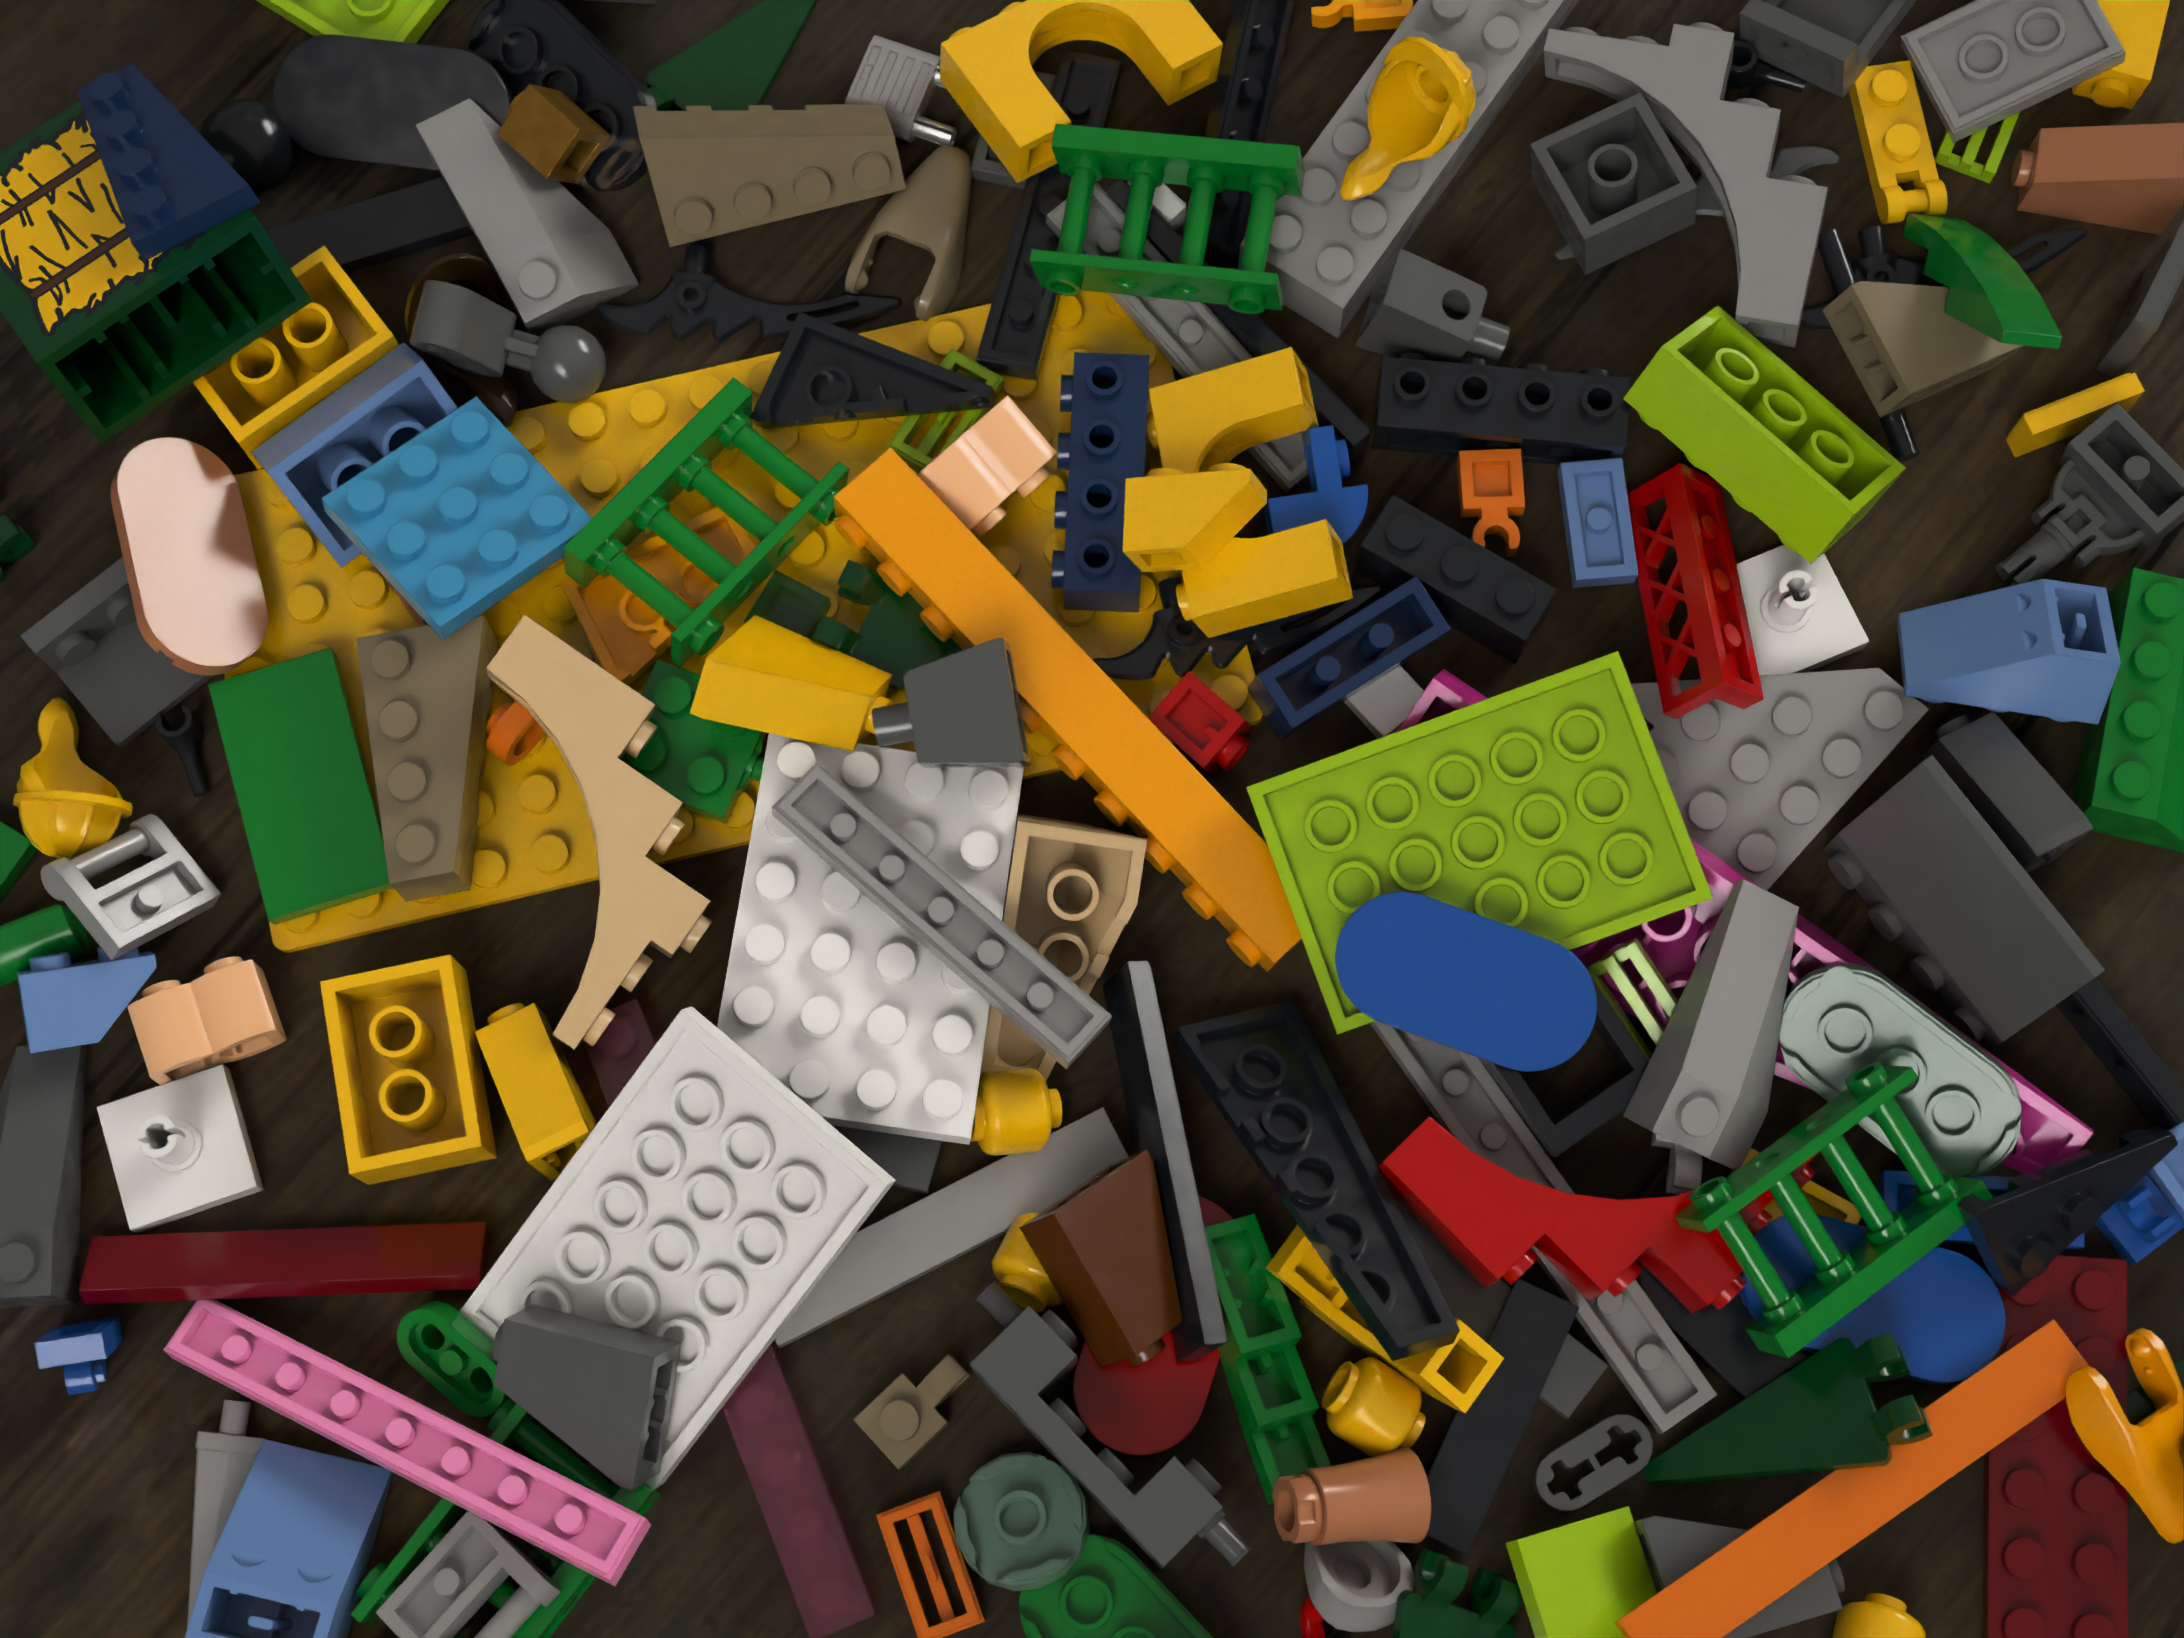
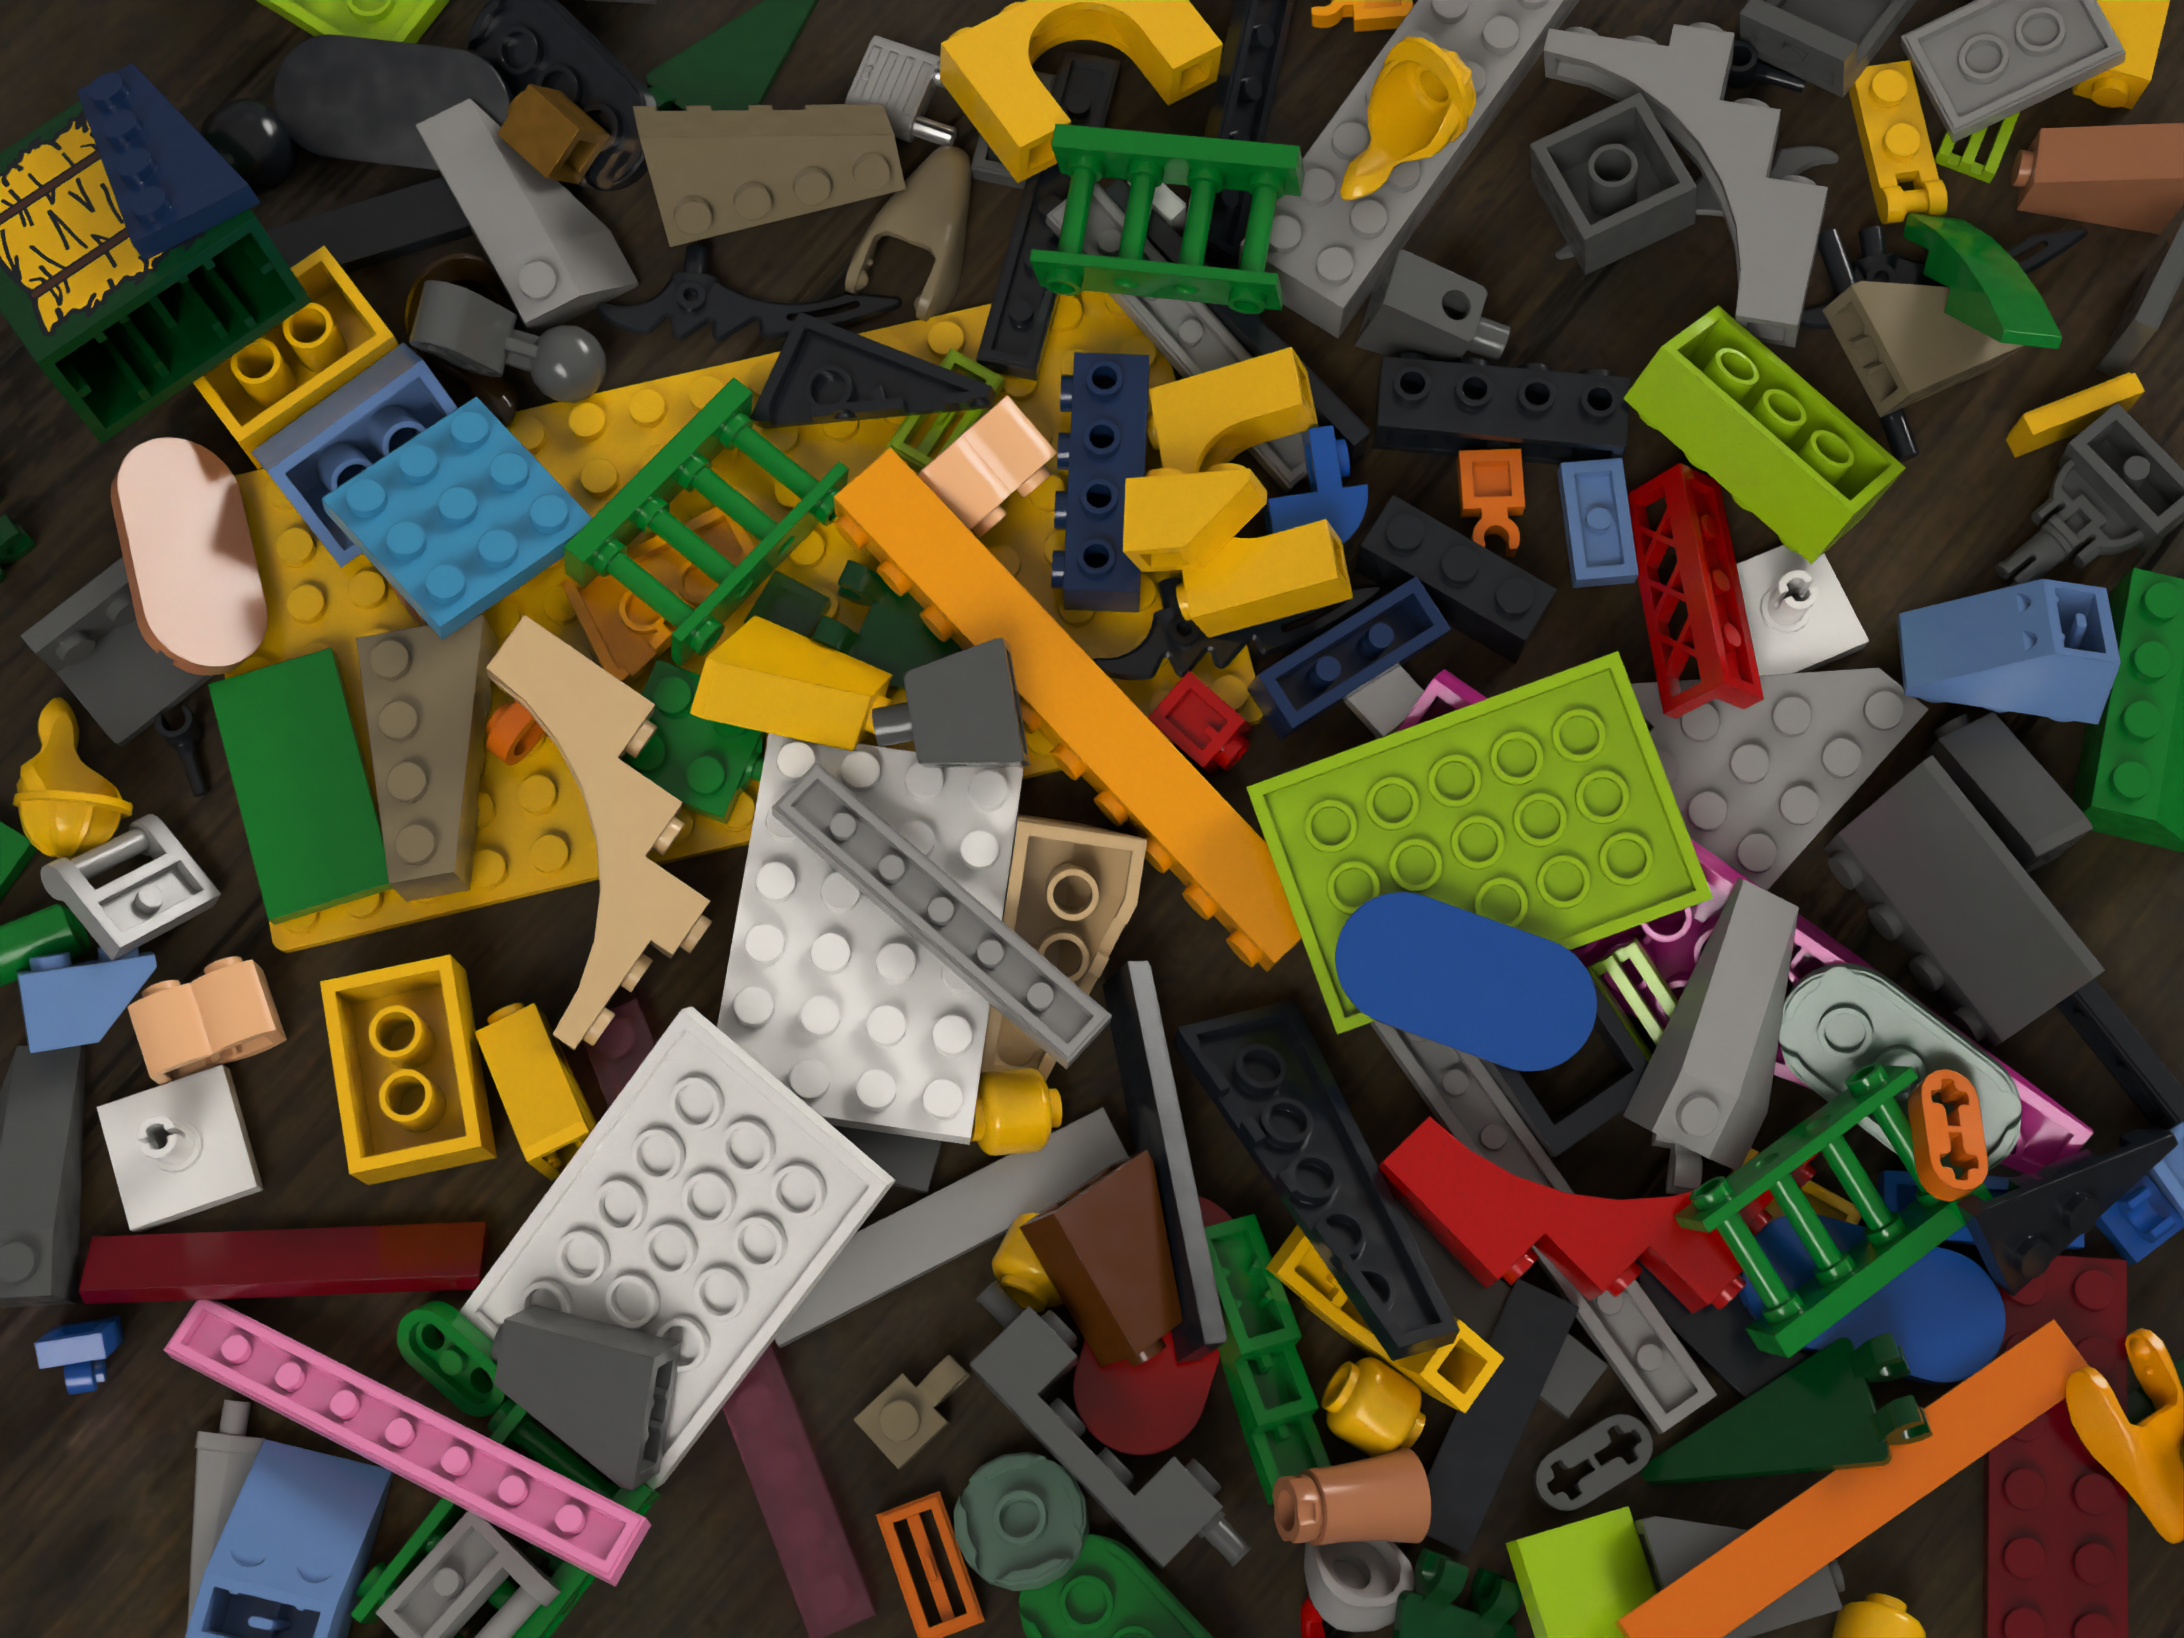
none -> orange beam [1908,1069,1988,1202]

